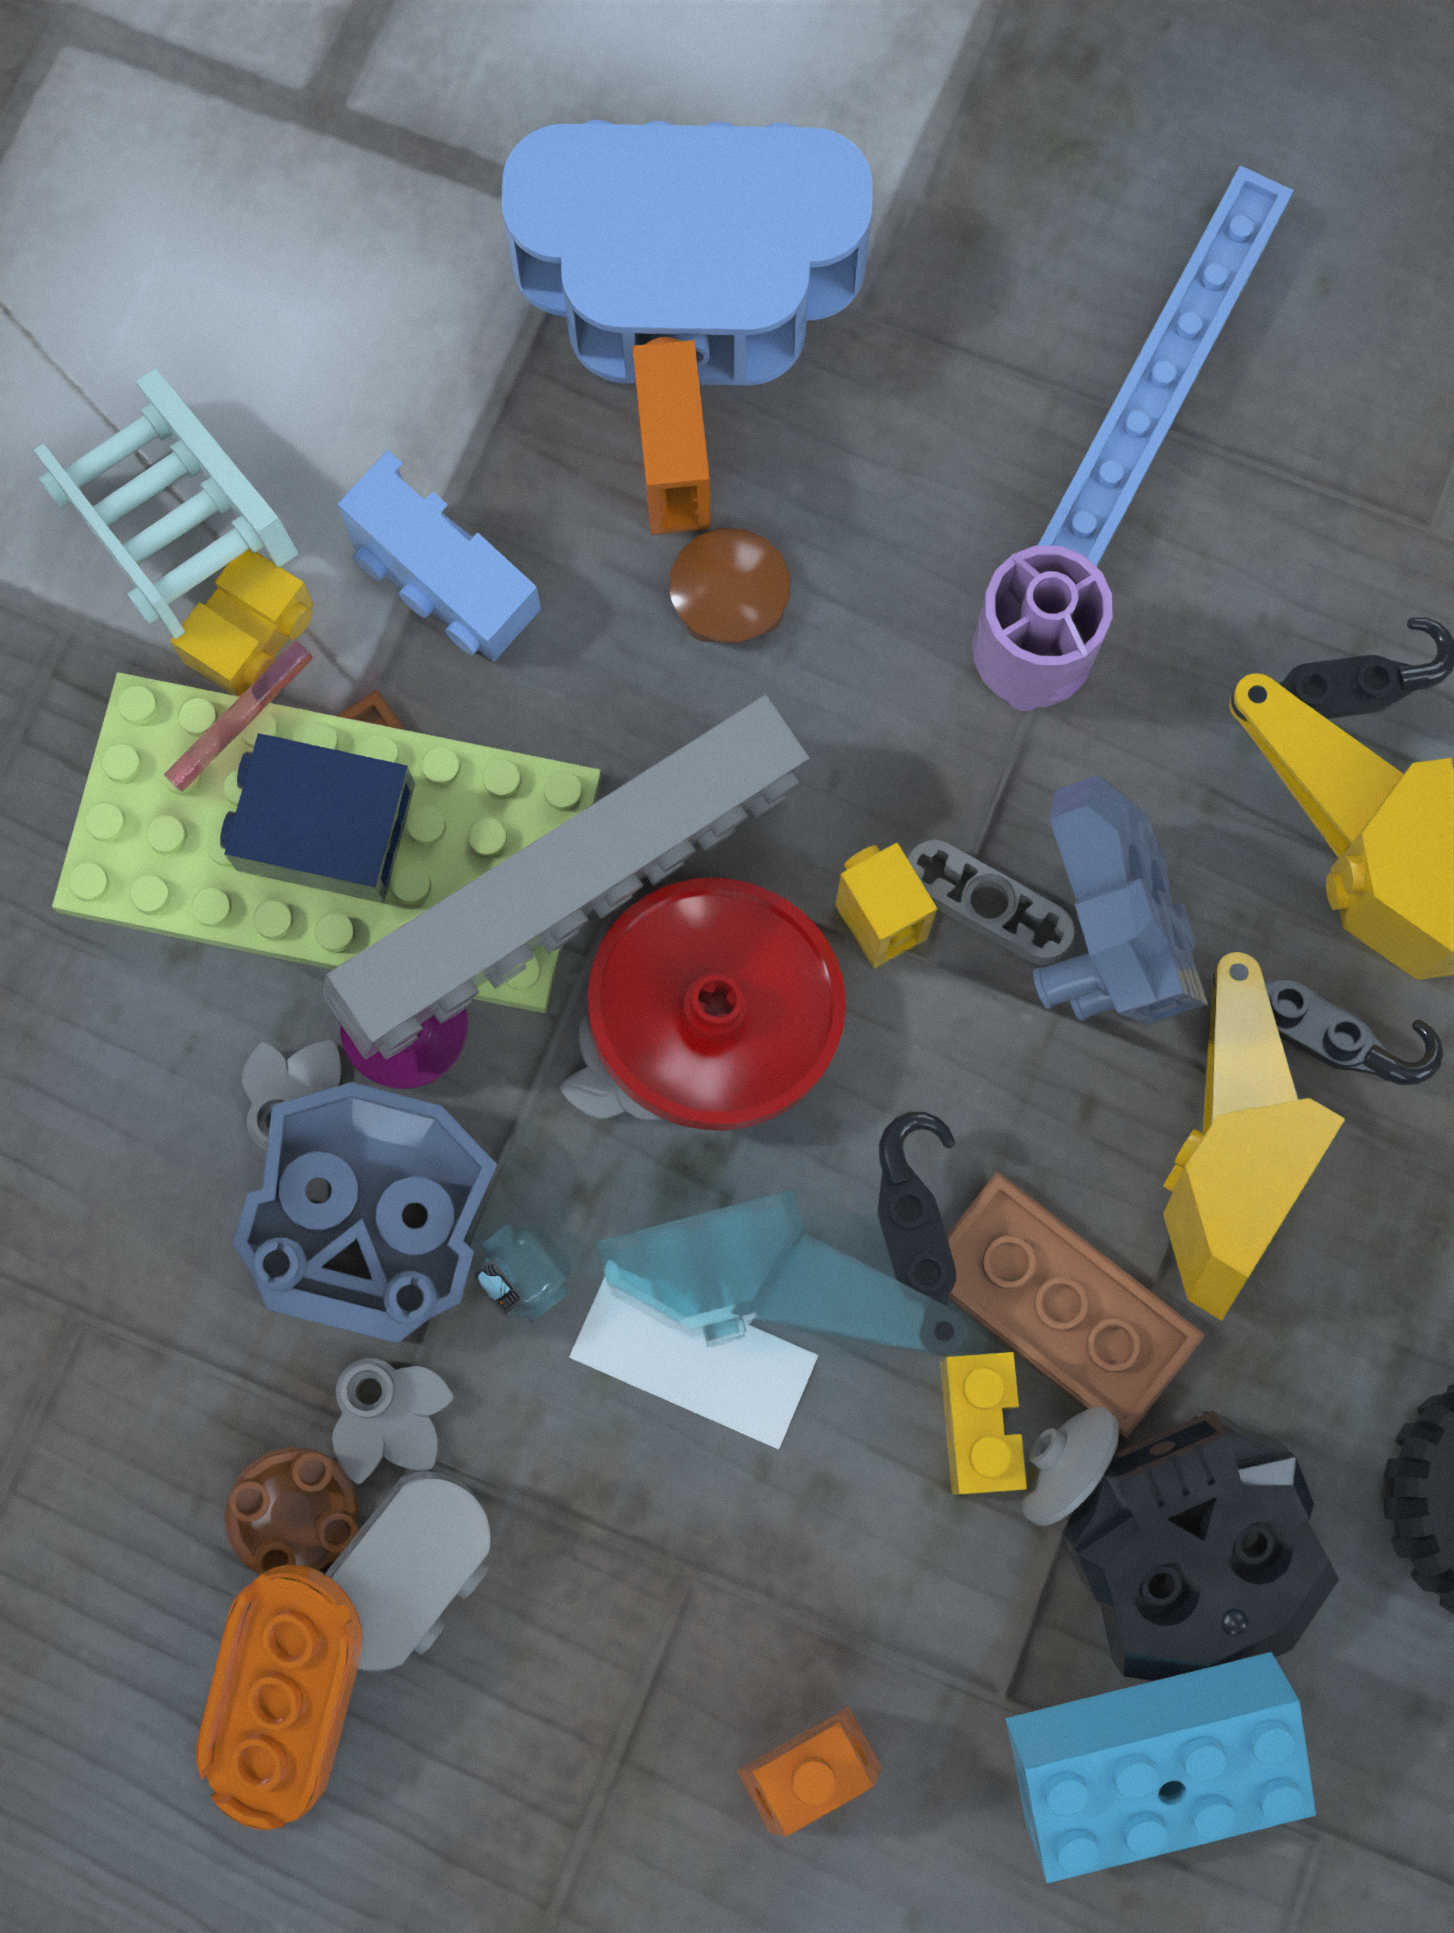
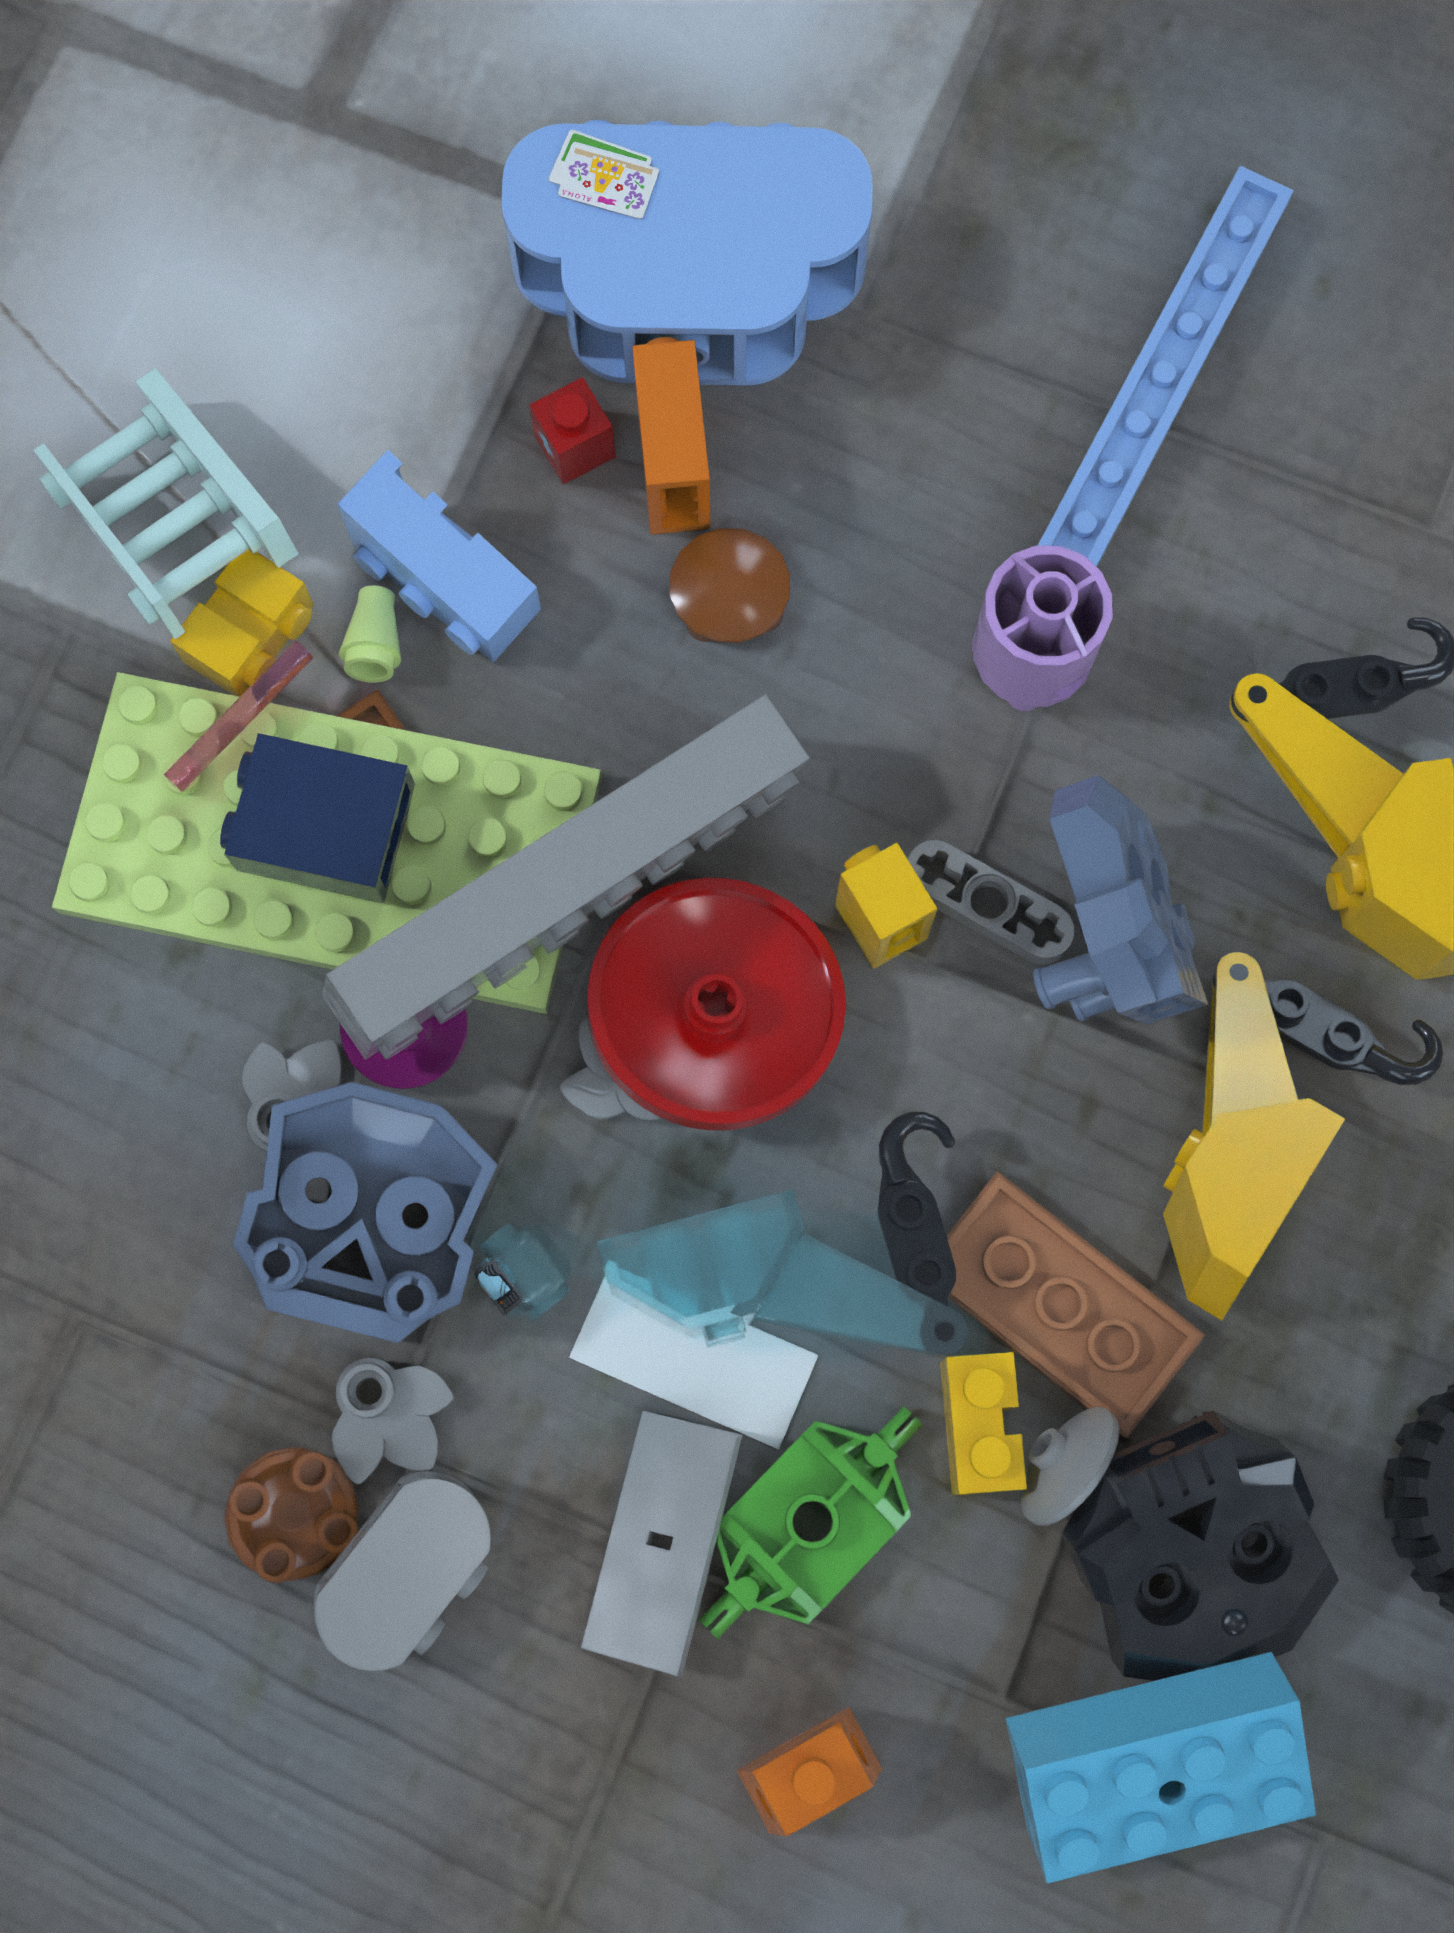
orange tile [196,1565,363,1830] -> none
none -> yellowish green cone [339,586,401,683]
none -> red brick [529,377,616,485]
none -> white sticker [549,129,659,219]
none -> light grey piece [581,1410,743,1677]
none -> bright green plate [698,1406,923,1640]

